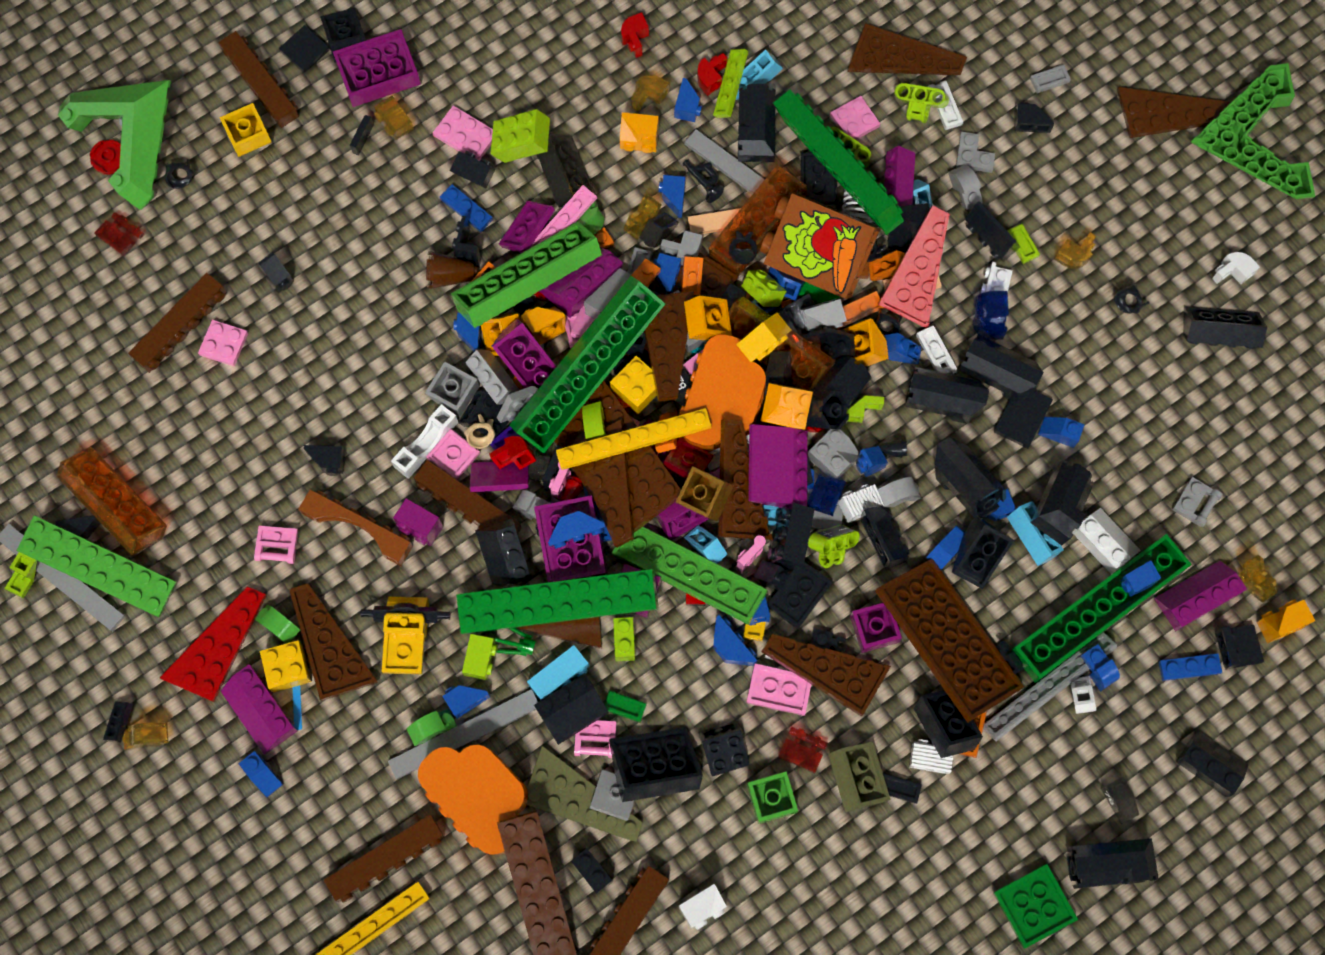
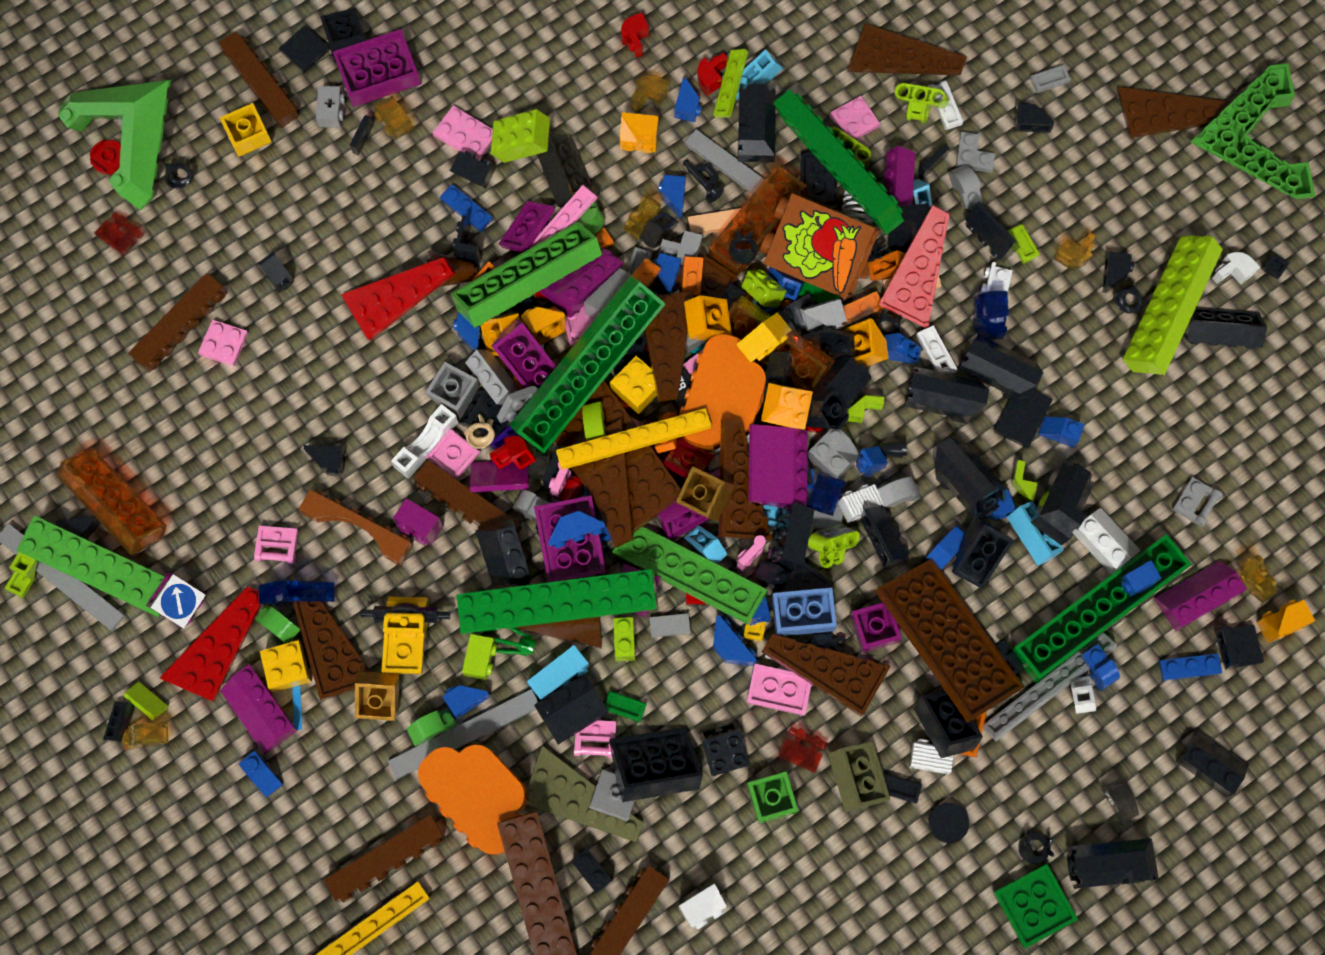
none -> lime tile [124,682,168,720]
none -> piece [145,572,205,628]
none -> clear blue arch [258,580,335,605]
none -> light grey brick [316,86,346,128]
none -> red wing [341,257,456,340]
none -> pearl gold brick [355,671,399,721]
none -> light grey tile [650,614,690,638]
none -> medium blue brick [772,588,837,636]
none -> black tile [918,144,950,180]
none -> black tile [928,803,969,844]
none -> lime slope [1011,460,1037,503]
none -> black piece [1018,832,1054,864]
none -> black slope [1102,251,1134,293]
none -> lime brick [1123,236,1223,375]
none -> black plate [1262,253,1289,280]

